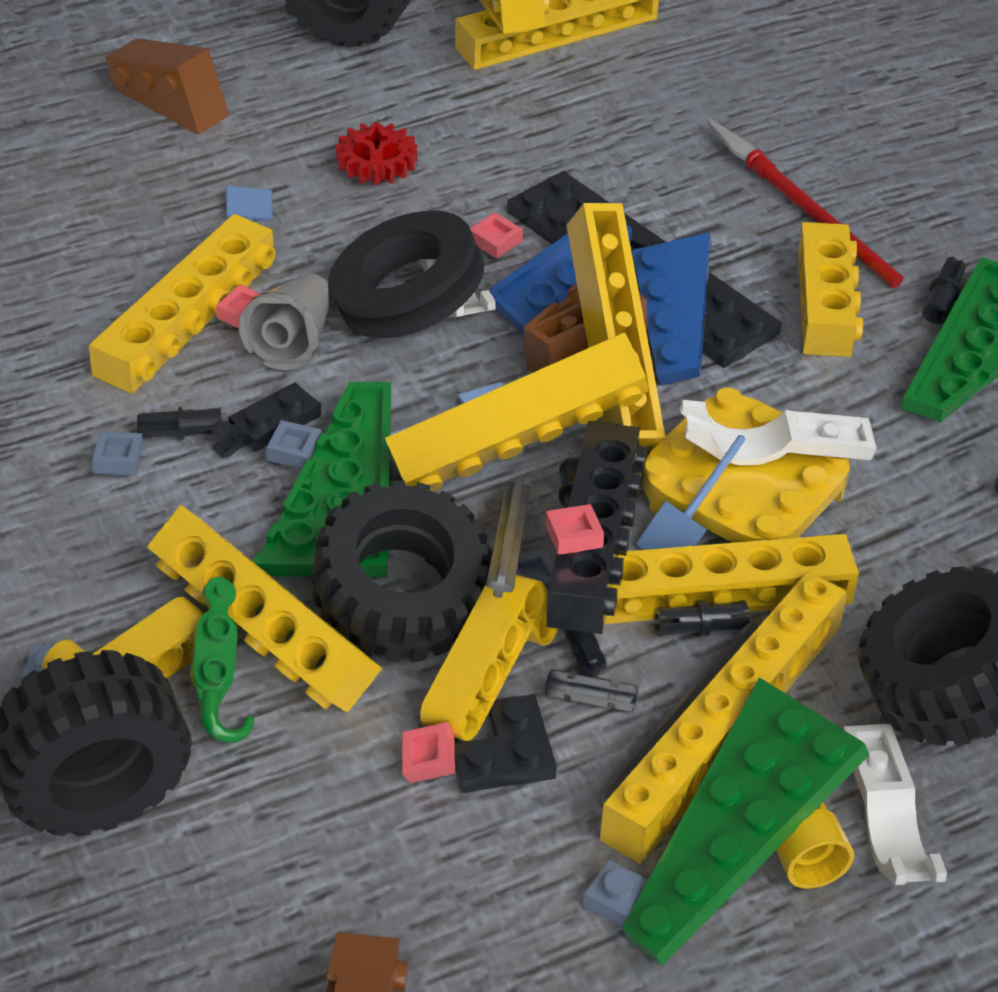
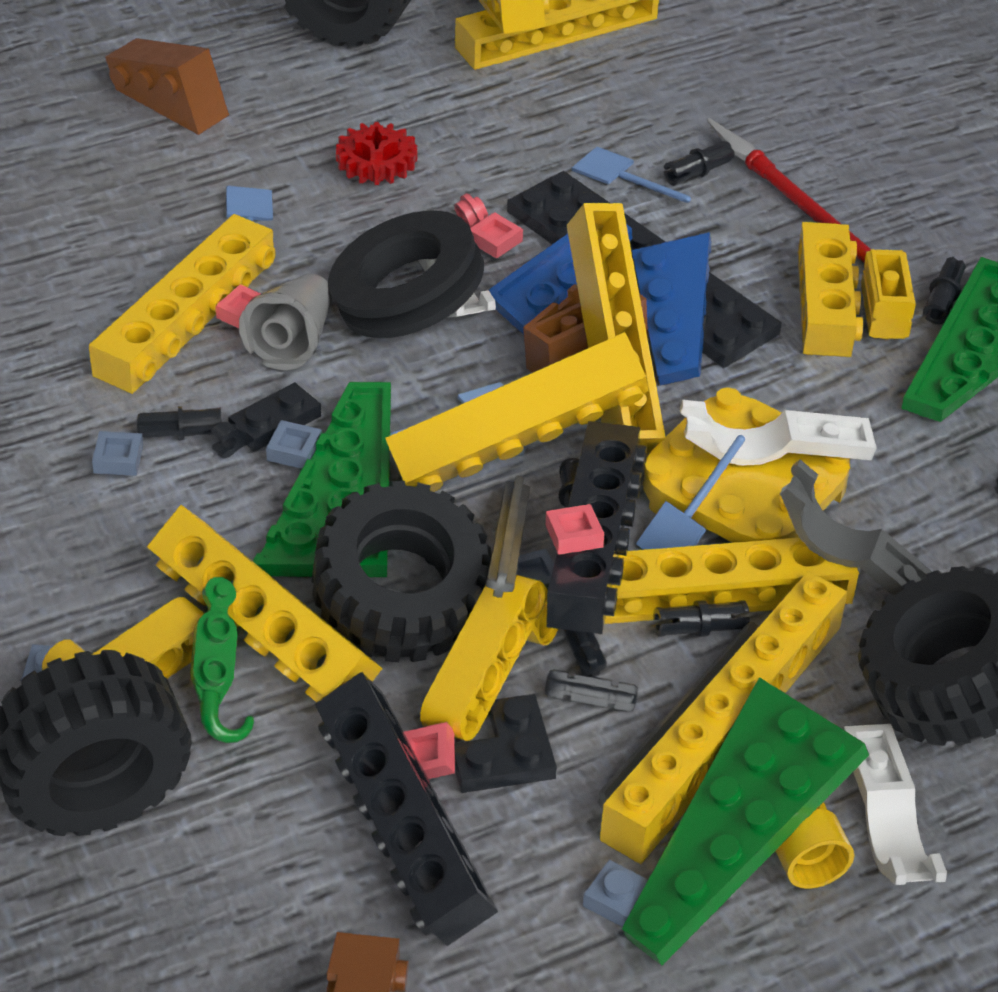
none -> black brick [315,672,498,946]
none -> coral plate [454,193,488,228]
none -> medium blue piece [571,147,691,203]
none -> black axle [664,141,735,186]
none -> dark grey piece [780,459,932,595]
none -> yellow brick [861,249,916,339]

